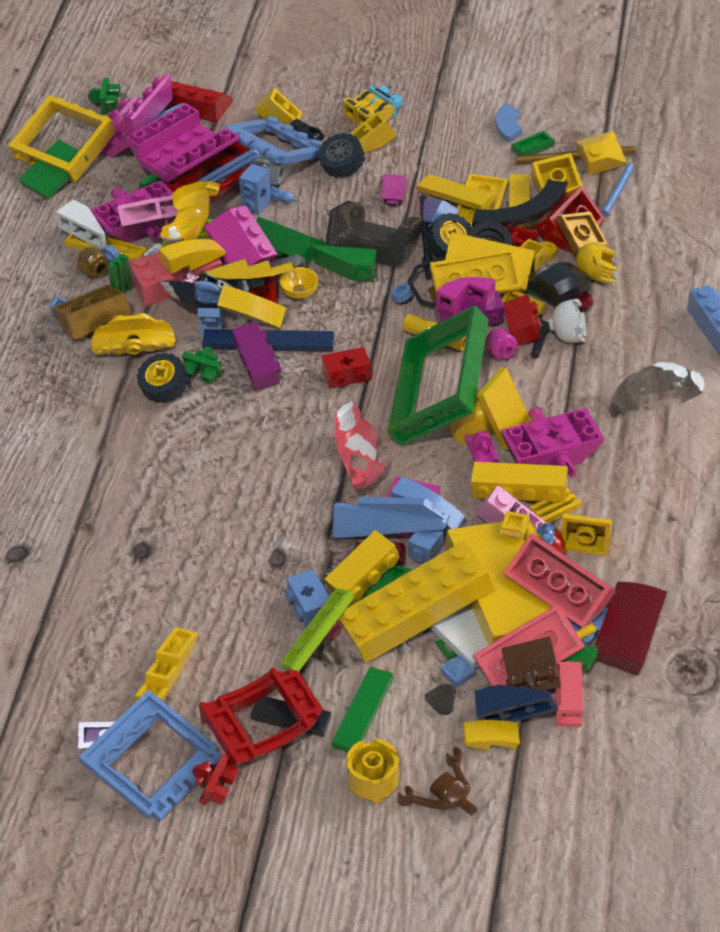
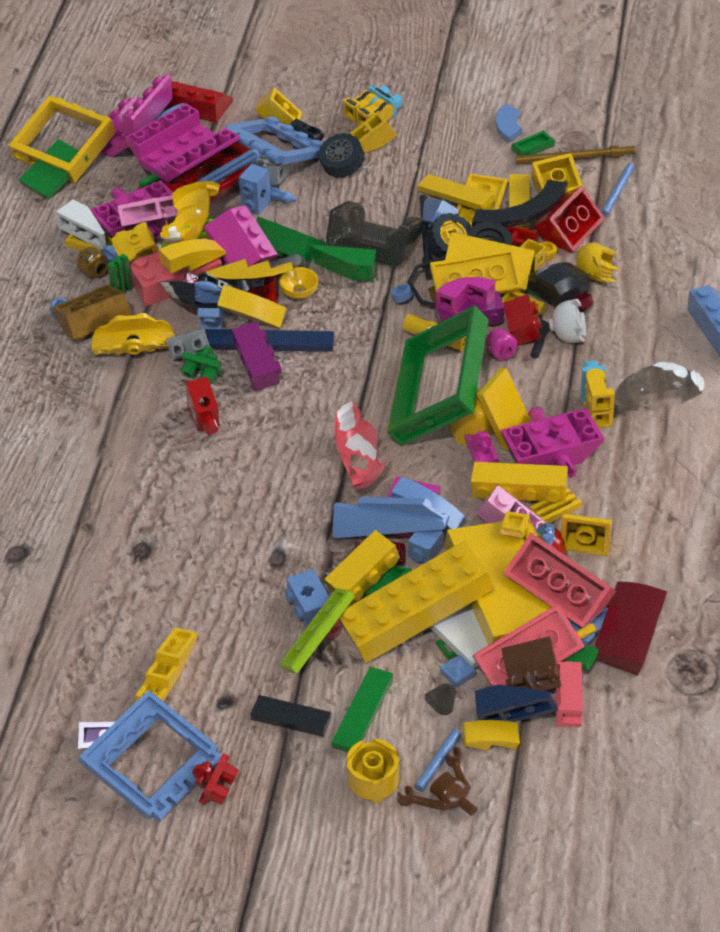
green hips [88,78,121,115] -> none
black wheel [137,353,189,403] -> none
red wedge [199,667,323,765] -> none
red brick [321,347,372,389] -> none
dark pink slope [381,174,408,205] -> none
pearl gold tile [556,212,609,253] -> none
yellow slope [575,131,627,176] -> none
none -> yellow piece [112,222,159,262]
none -> light grey hips [166,328,210,360]
none -> red torso [186,377,219,435]
none -> medium blue bar [414,729,461,792]
none -> yellow hips [580,361,615,428]

